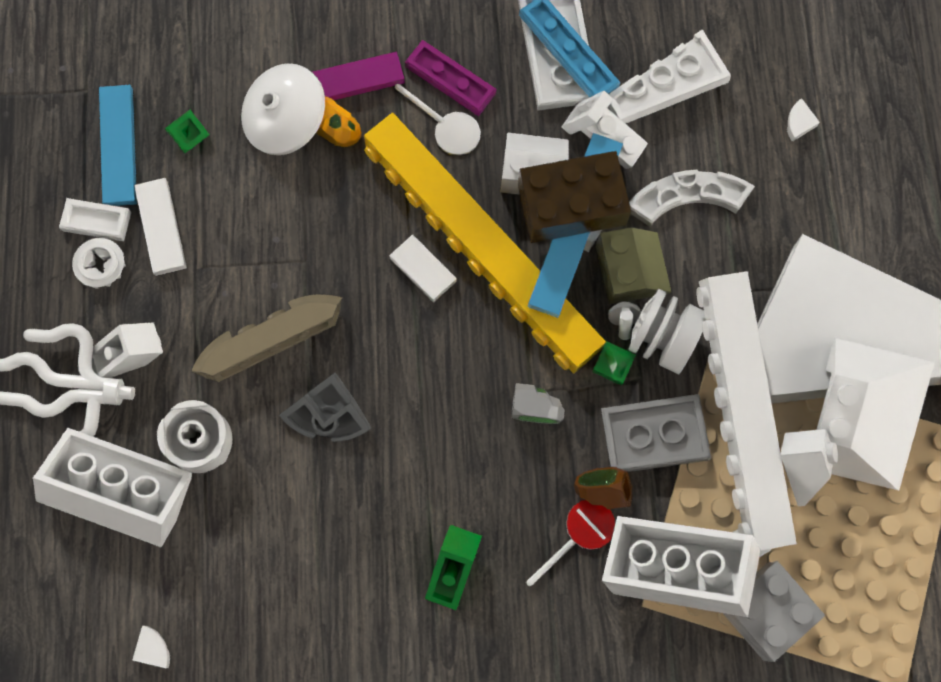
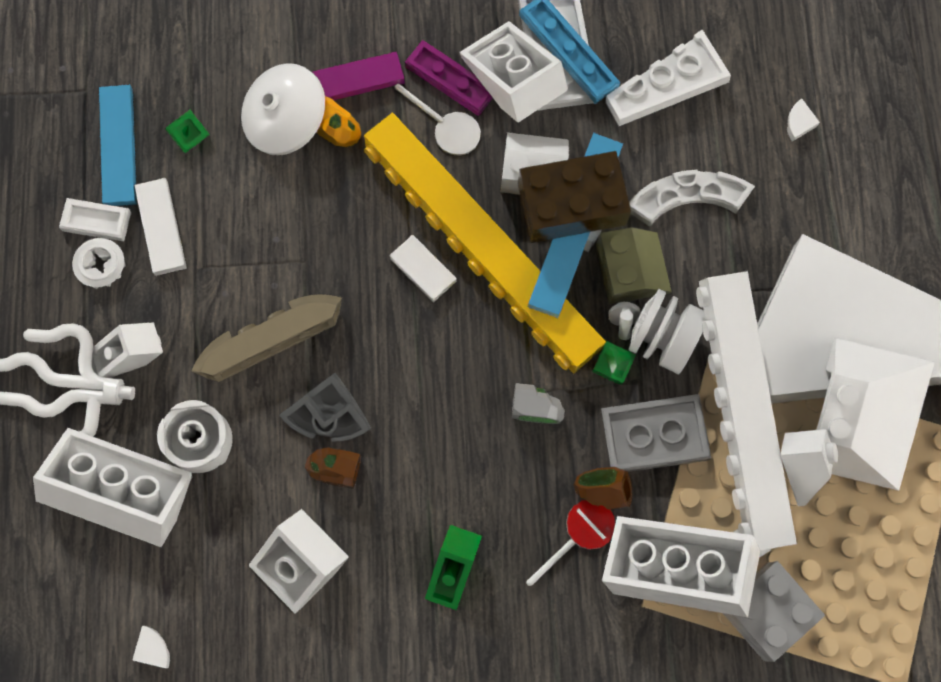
white bracket [562,91,648,169] -> none
none -> white slope [249,509,349,613]
none -> reddish brown rock [305,448,361,489]
none -> white slope [460,21,568,122]

